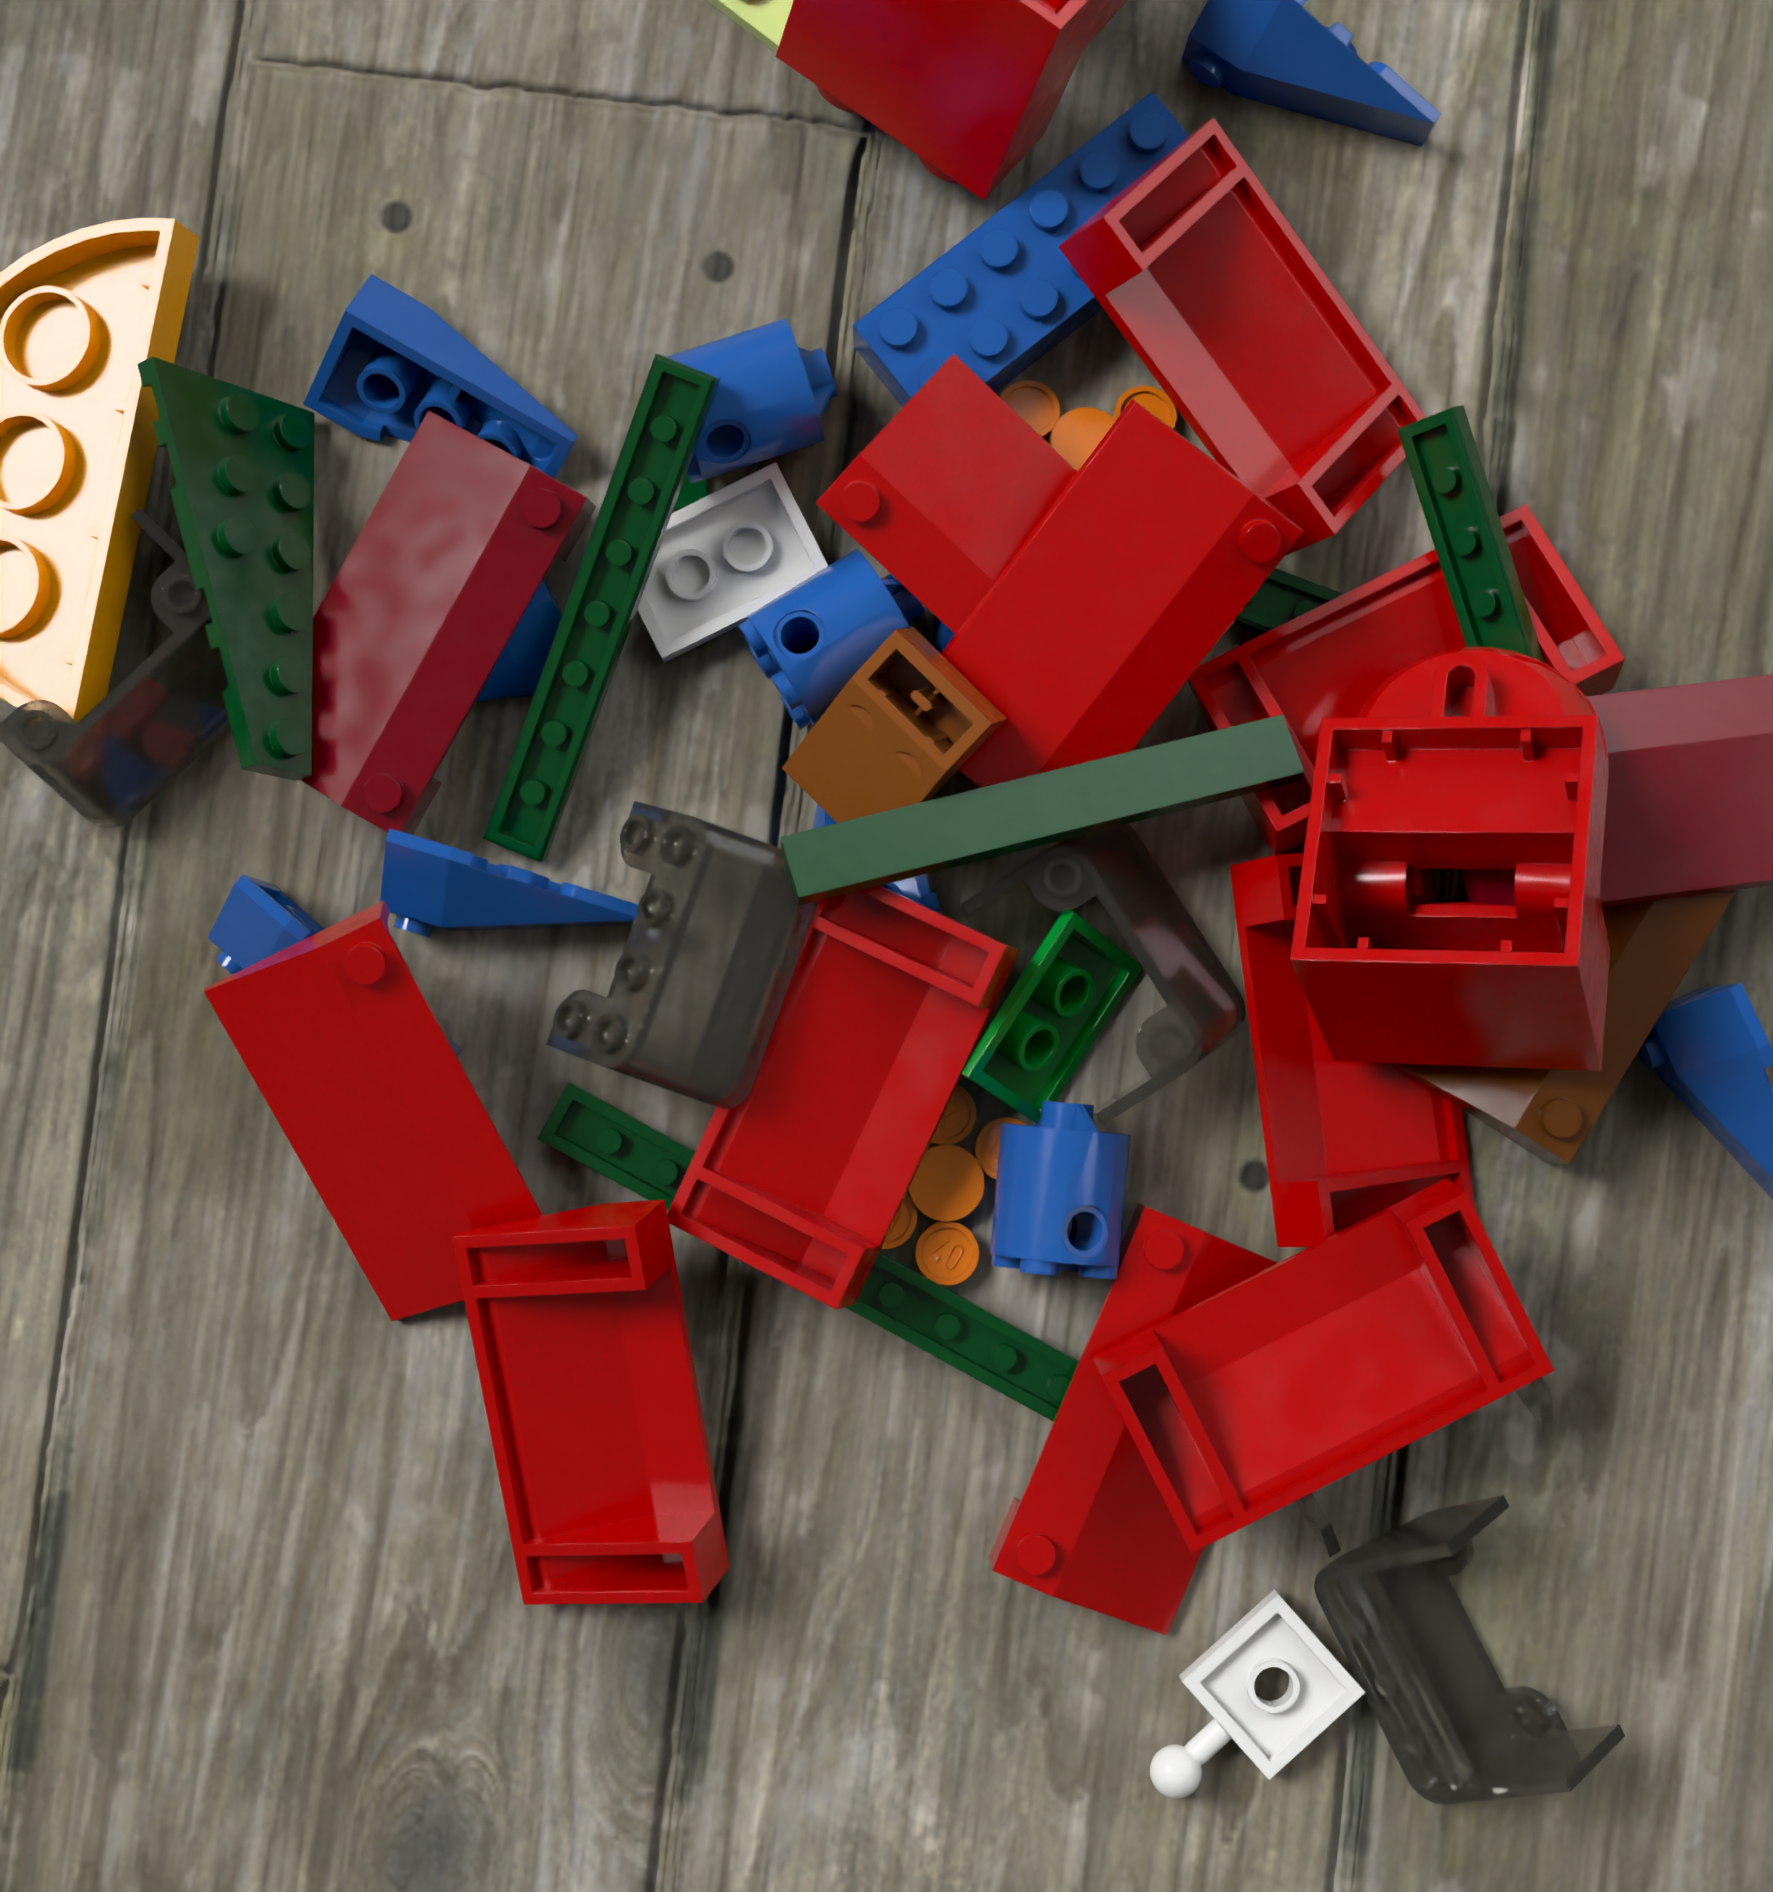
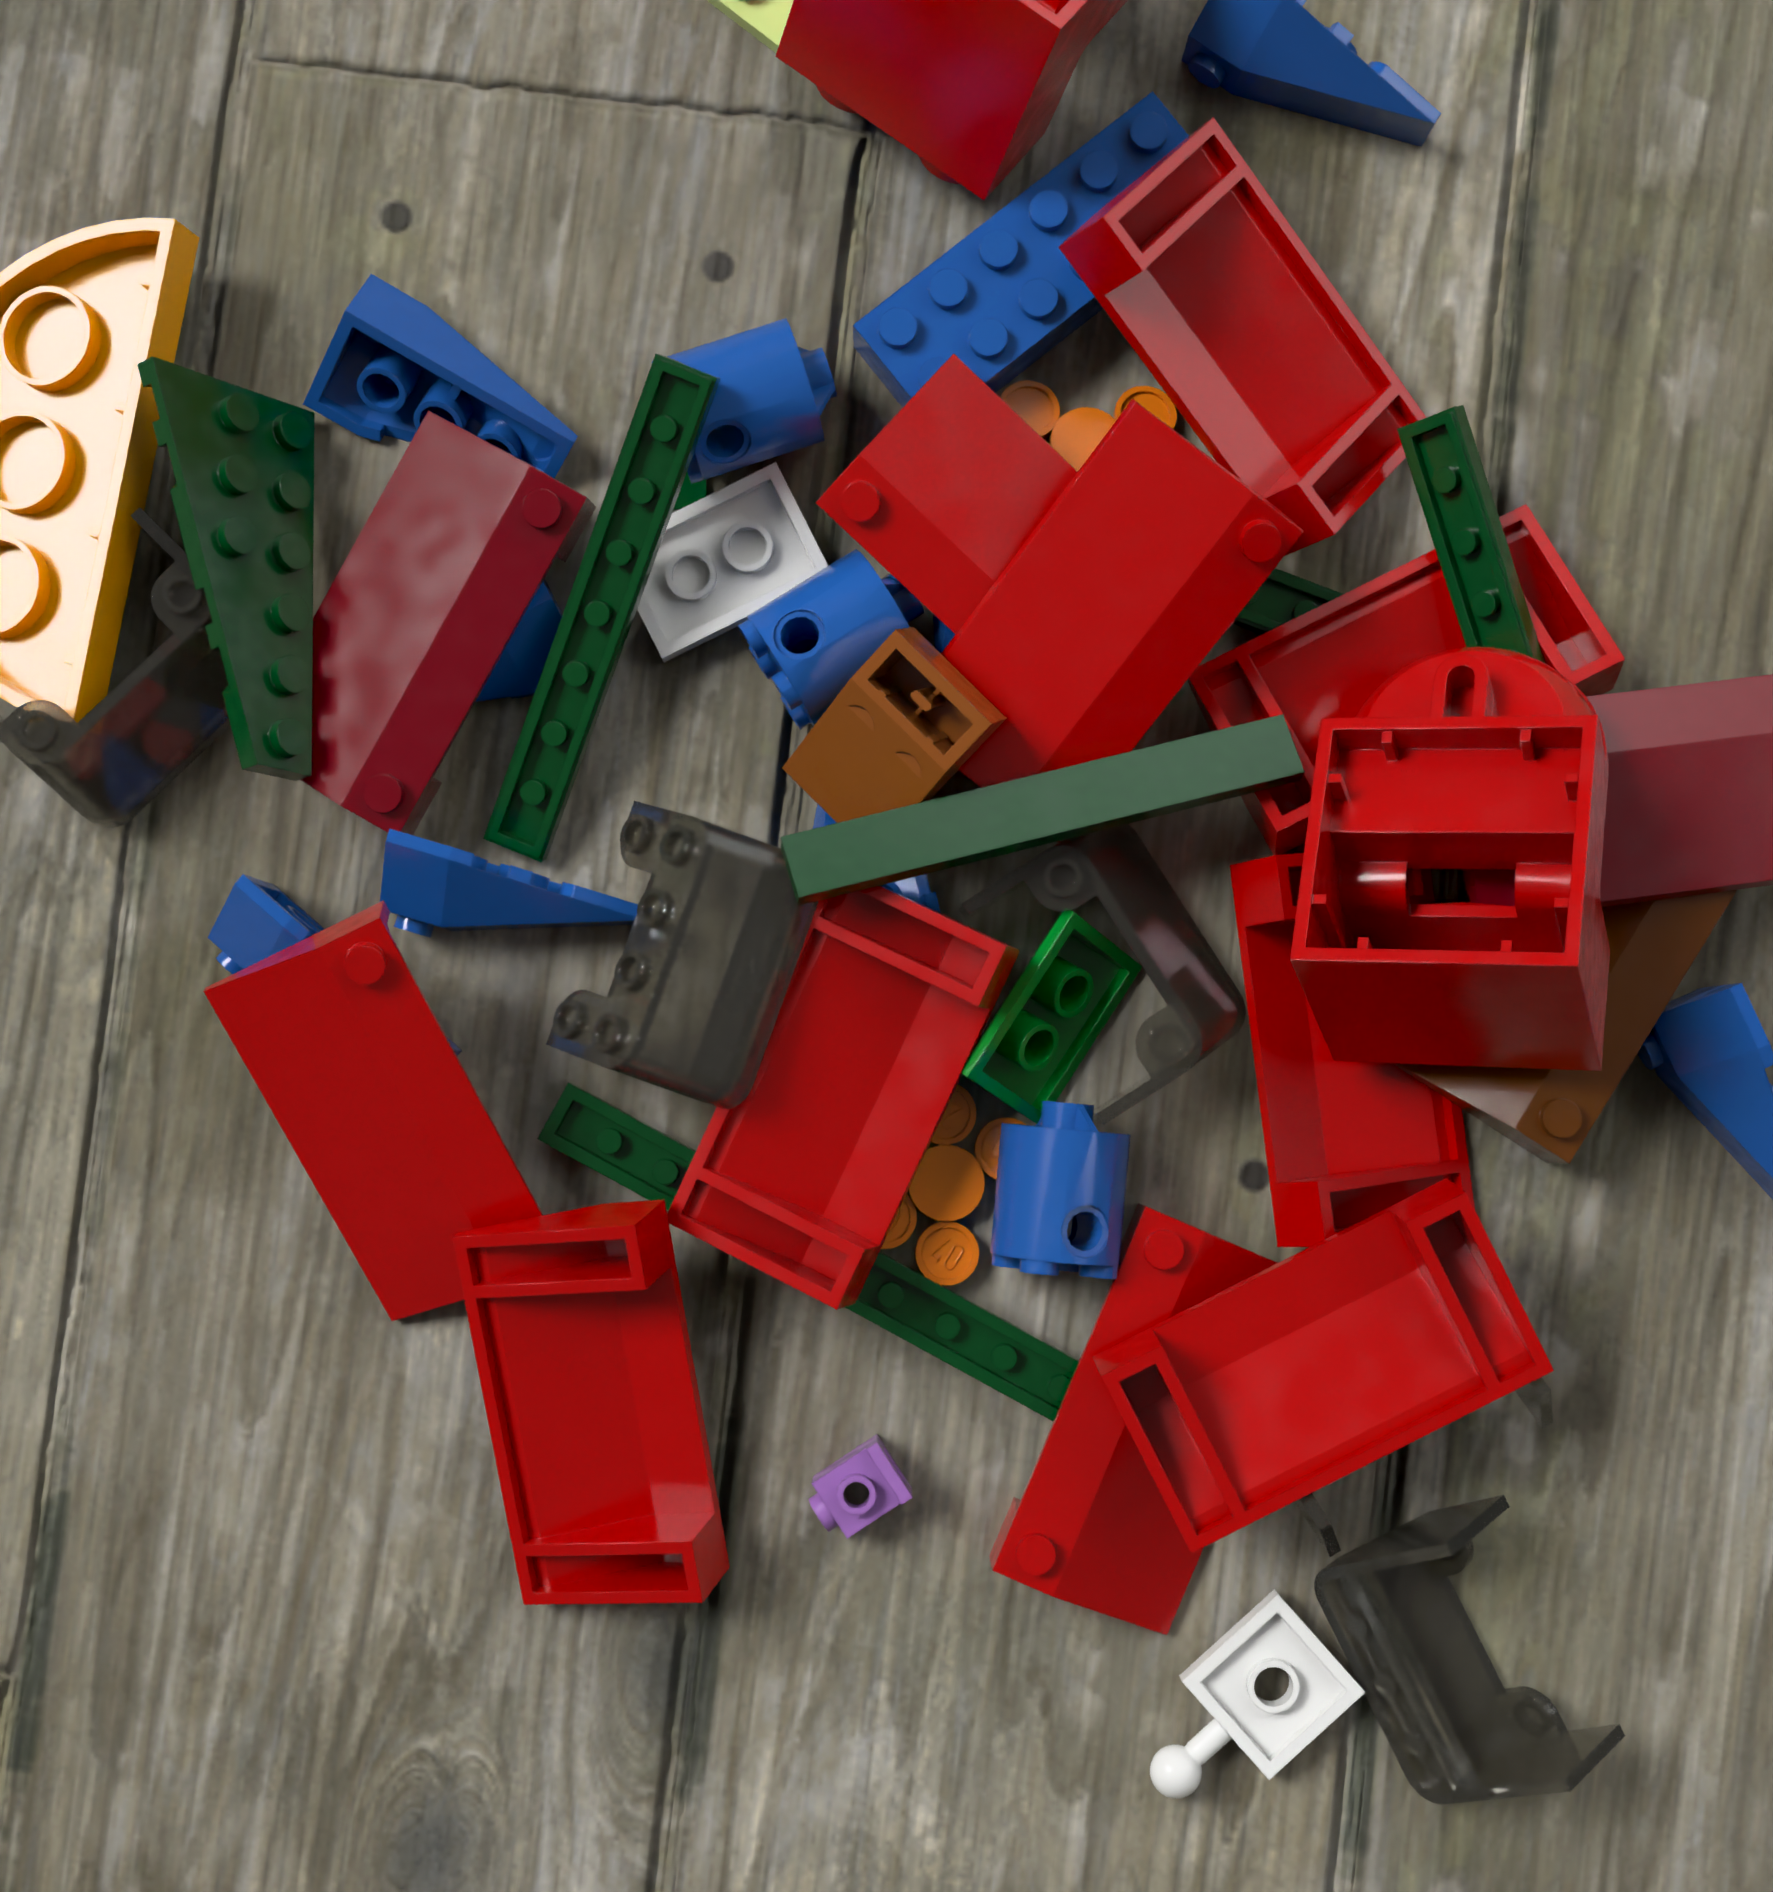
none -> medium lavender brick [808,1434,913,1539]

